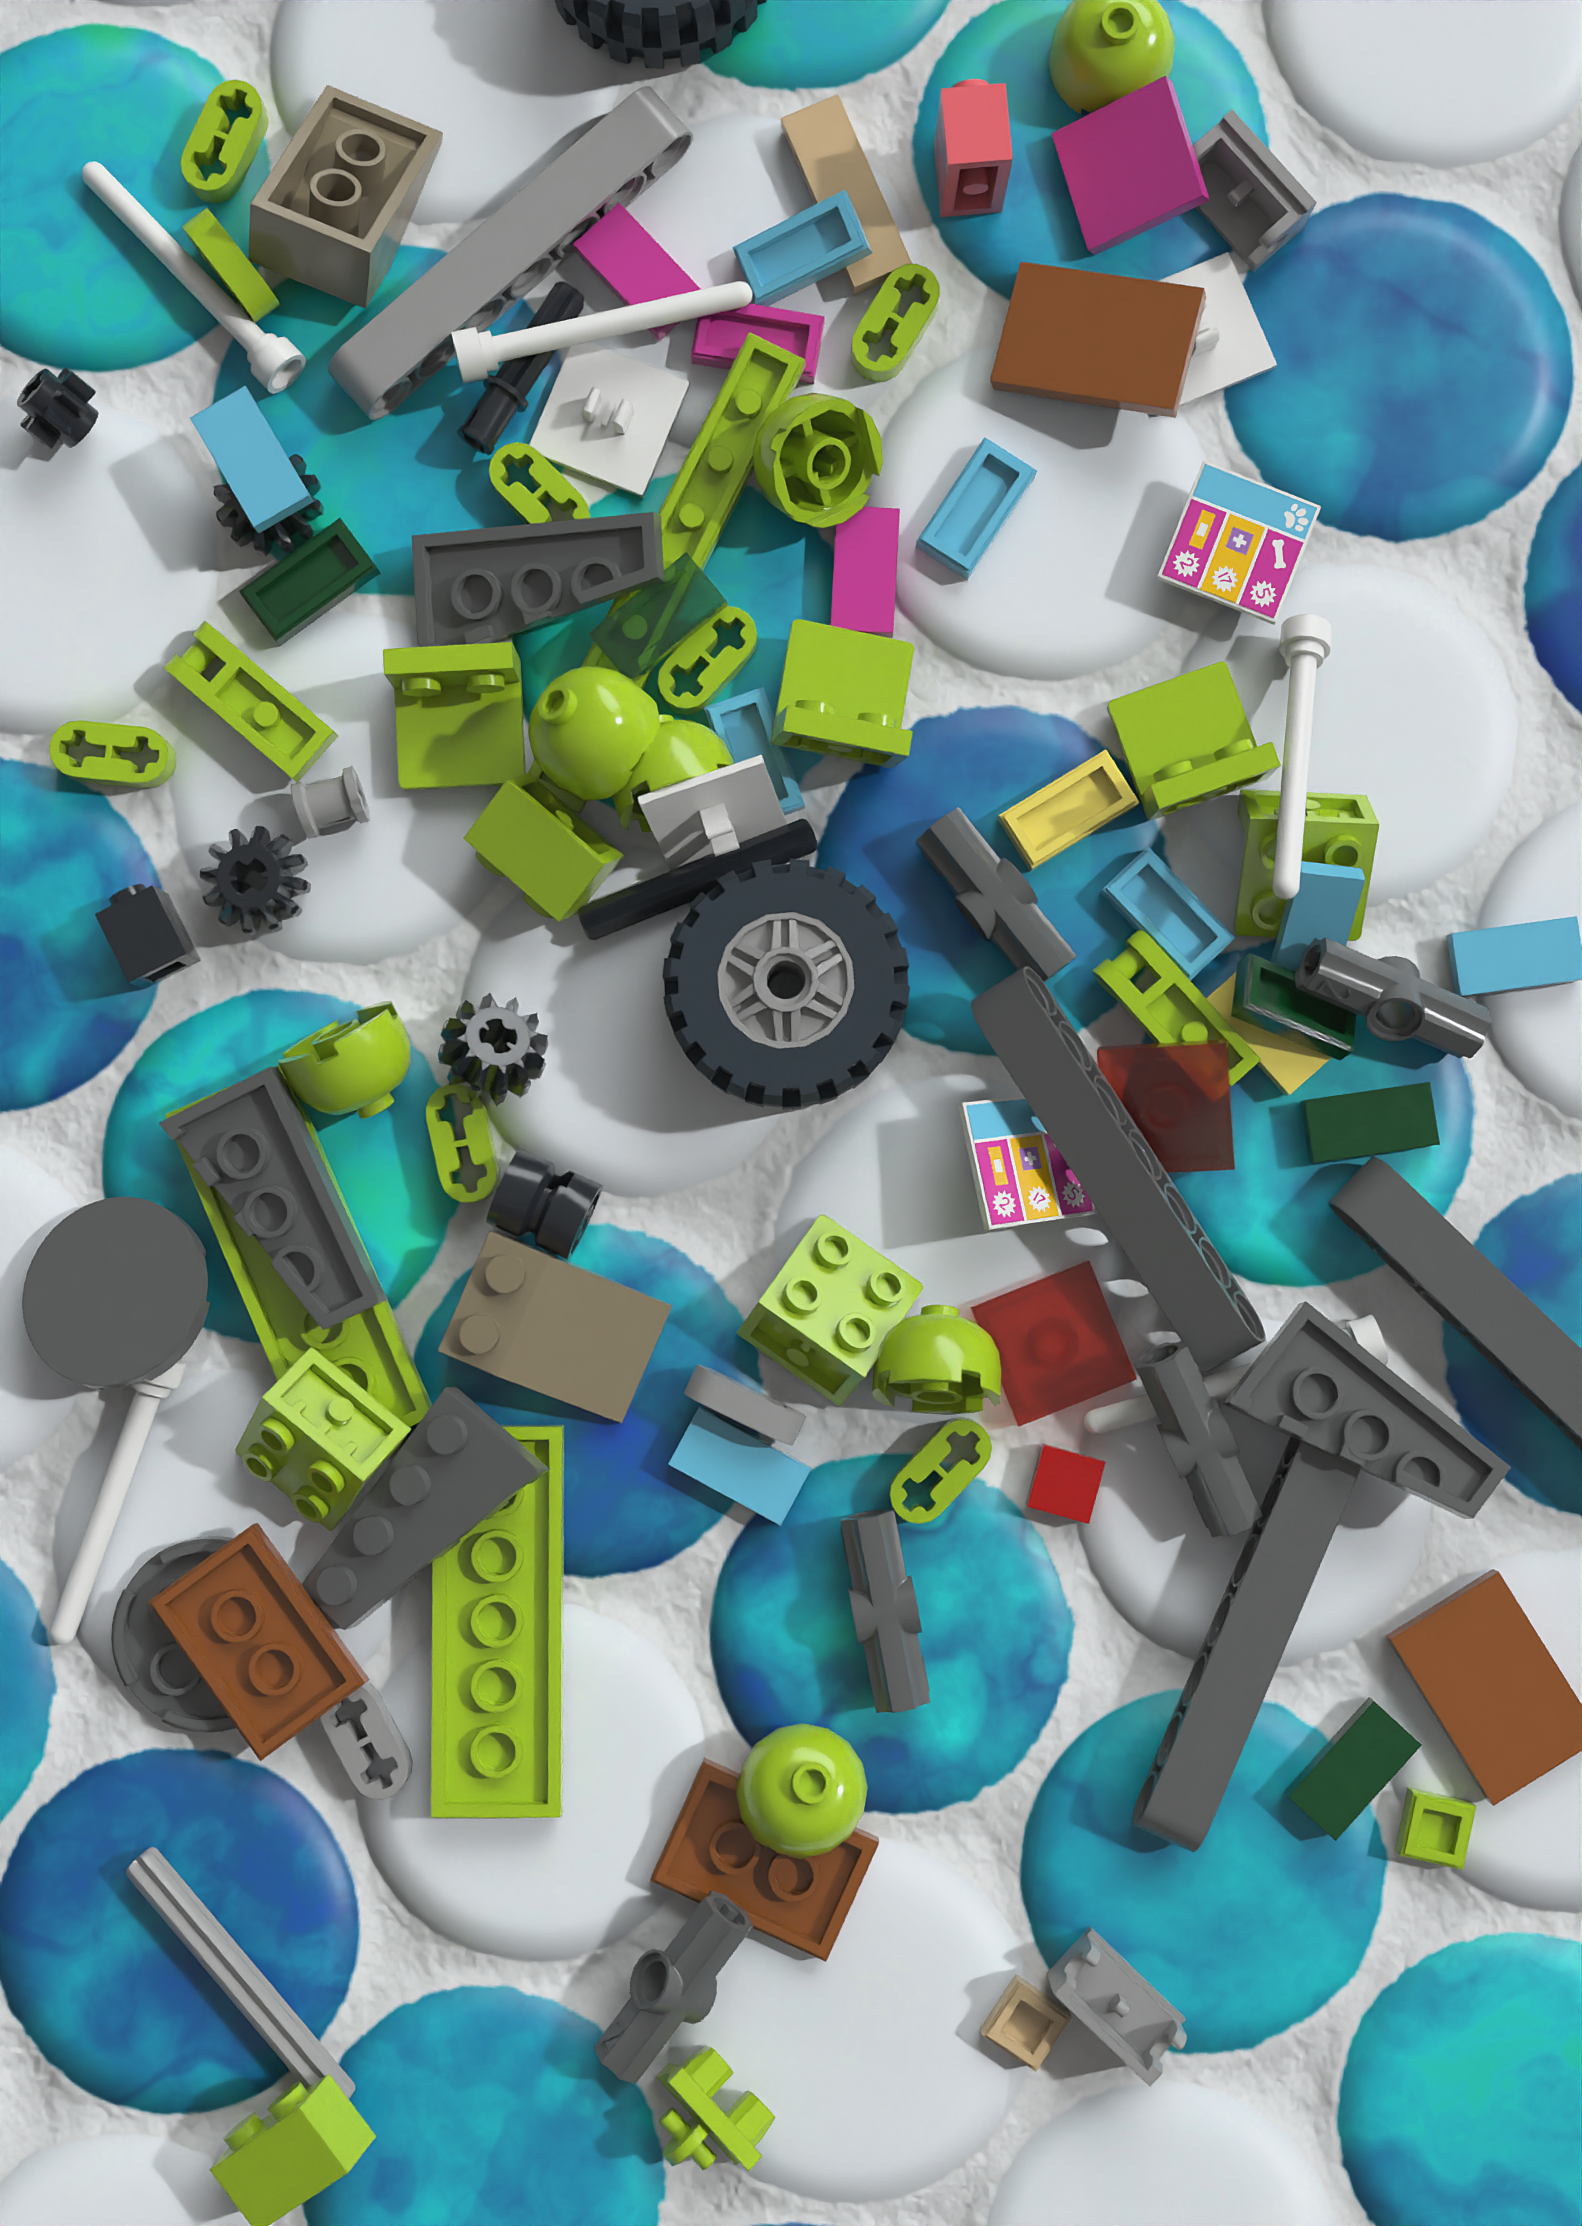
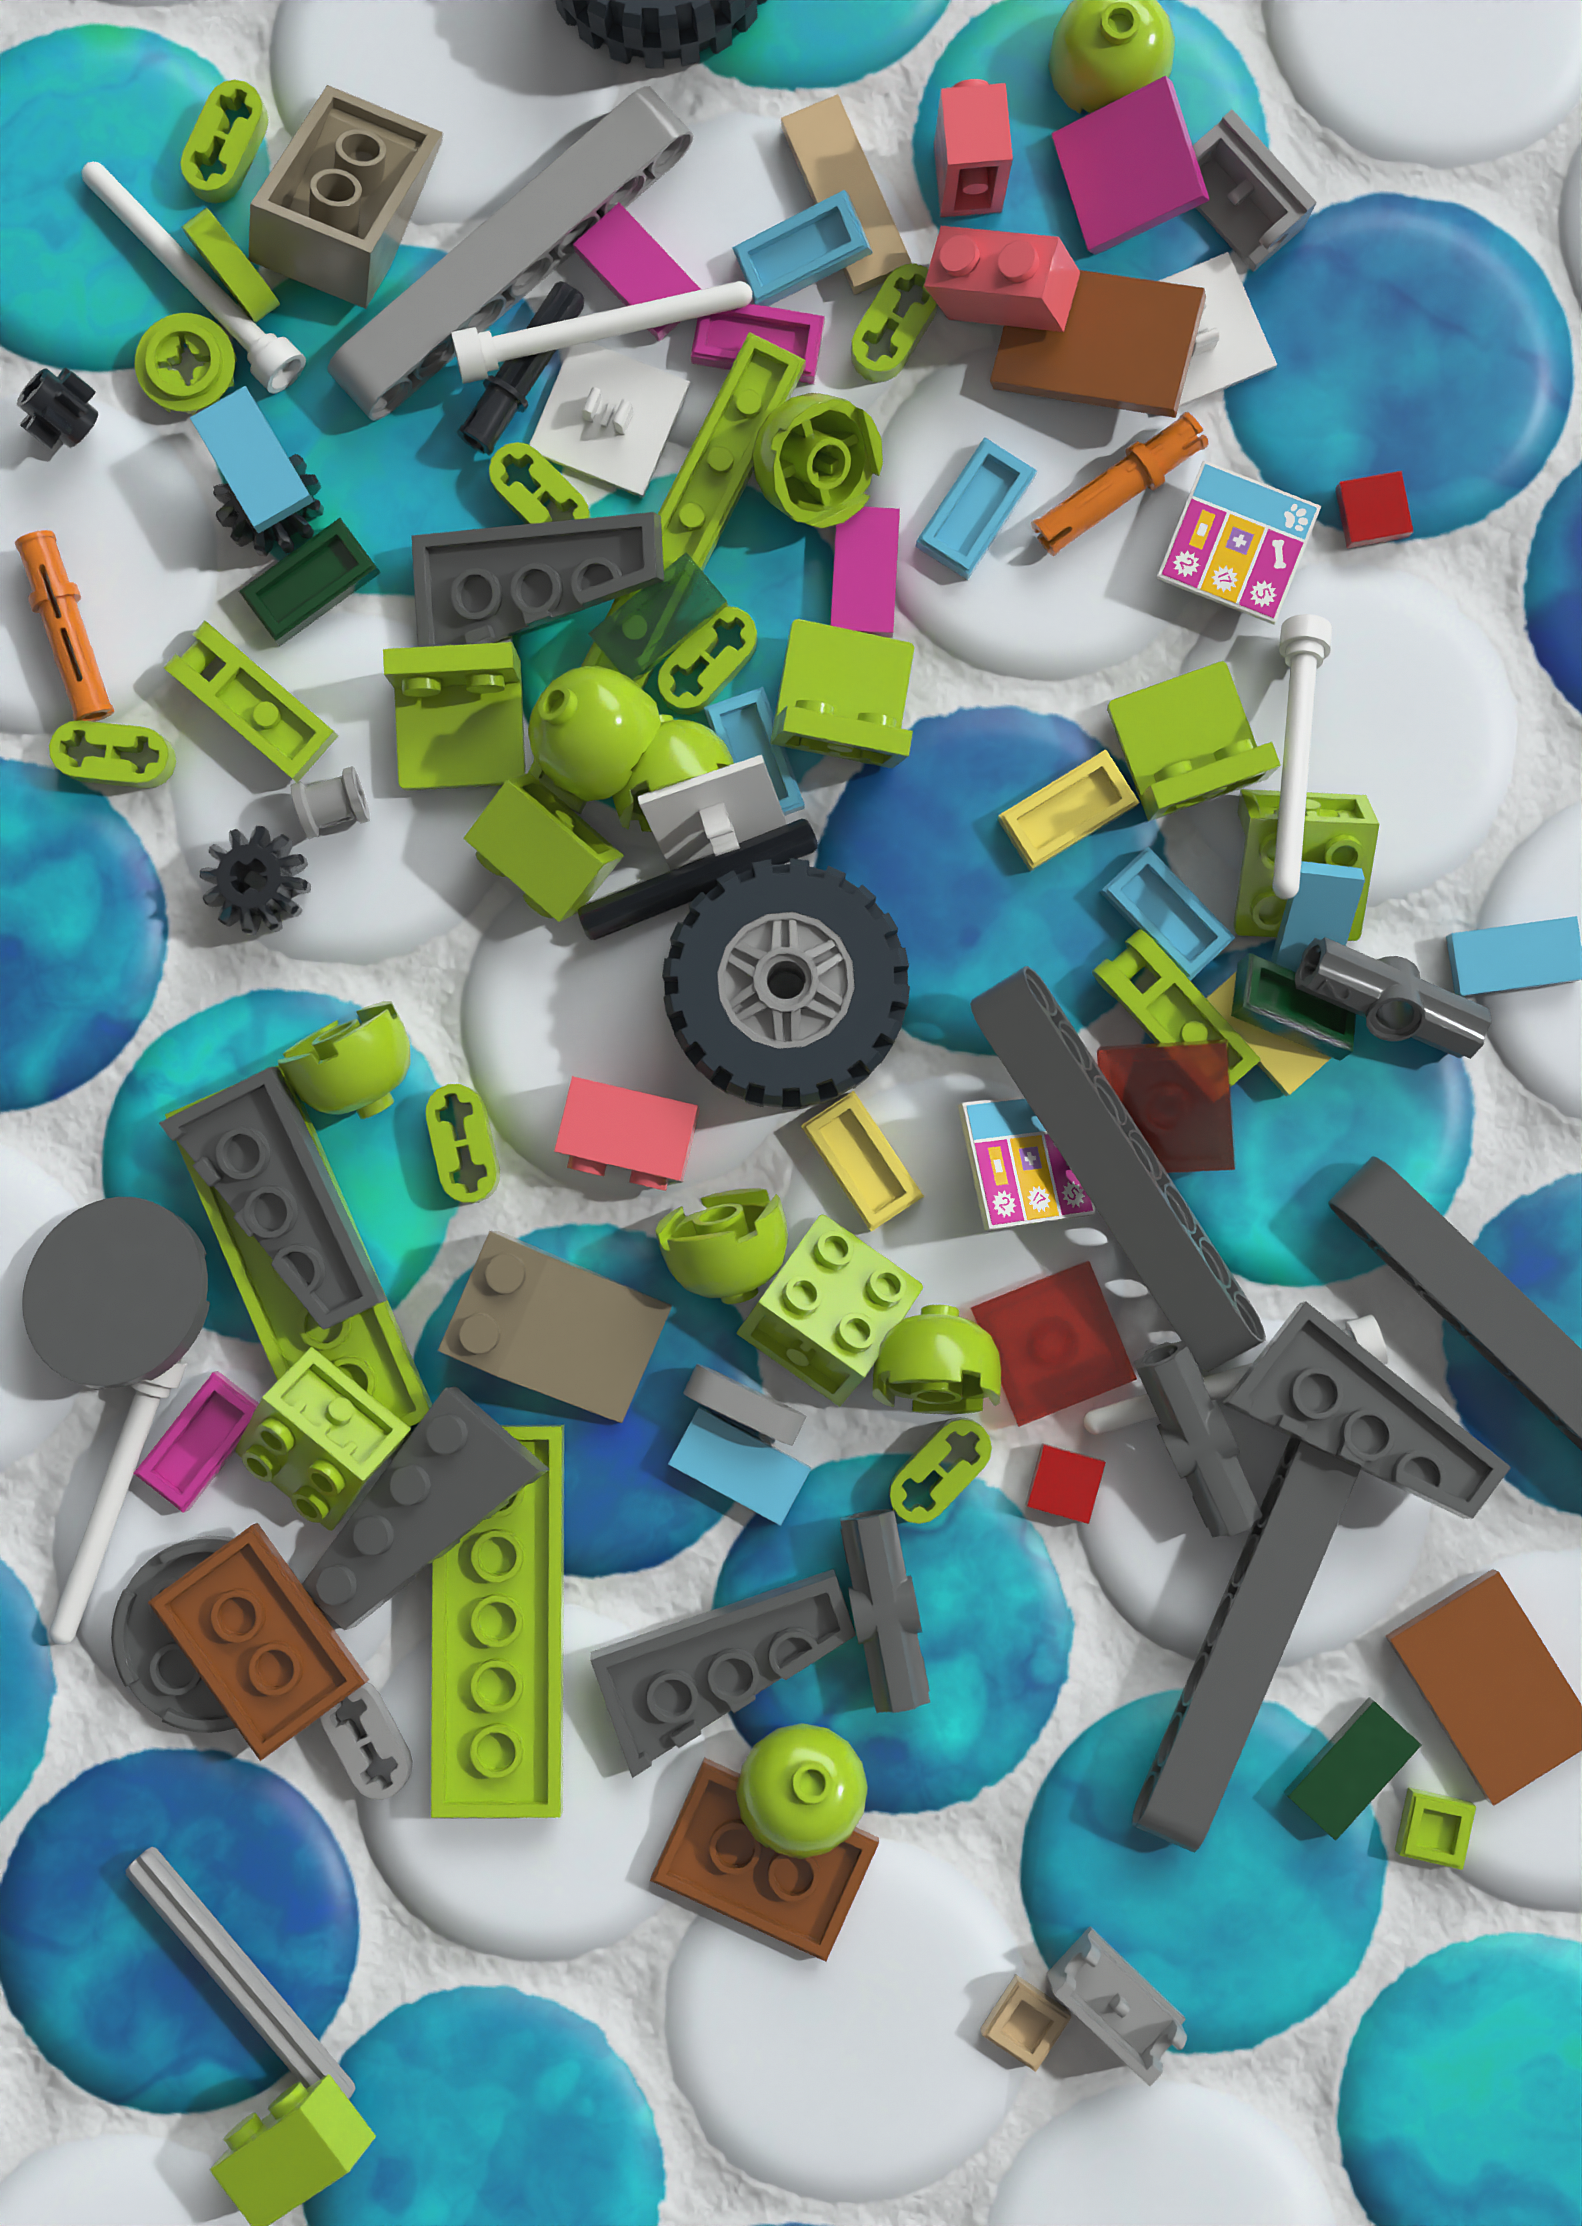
black brick [95,884,201,989] -> none
black gear [438,993,549,1106] -> none
black wheel [486,1148,603,1260] -> none
dark grey piece [593,1890,754,2084] -> none
lime hips [656,2045,775,2171] -> none
dark grey piece [915,807,1077,983] -> none
dark green tile [1300,1082,1440,1164] -> none
none -> orange pin [15,530,114,722]
none -> dark pink tile [133,1371,259,1513]
none -> lime gear [135,313,238,415]
none -> coral brick [554,1076,700,1191]
none -> dark grey wing [590,1569,856,1778]
none -> lime cylinder [655,1188,788,1304]
none -> light yellow tile [801,1091,924,1232]
none -> coral brick [924,226,1080,332]
none -> orange pin [1031,412,1209,556]
none -> red tile [1335,471,1414,549]

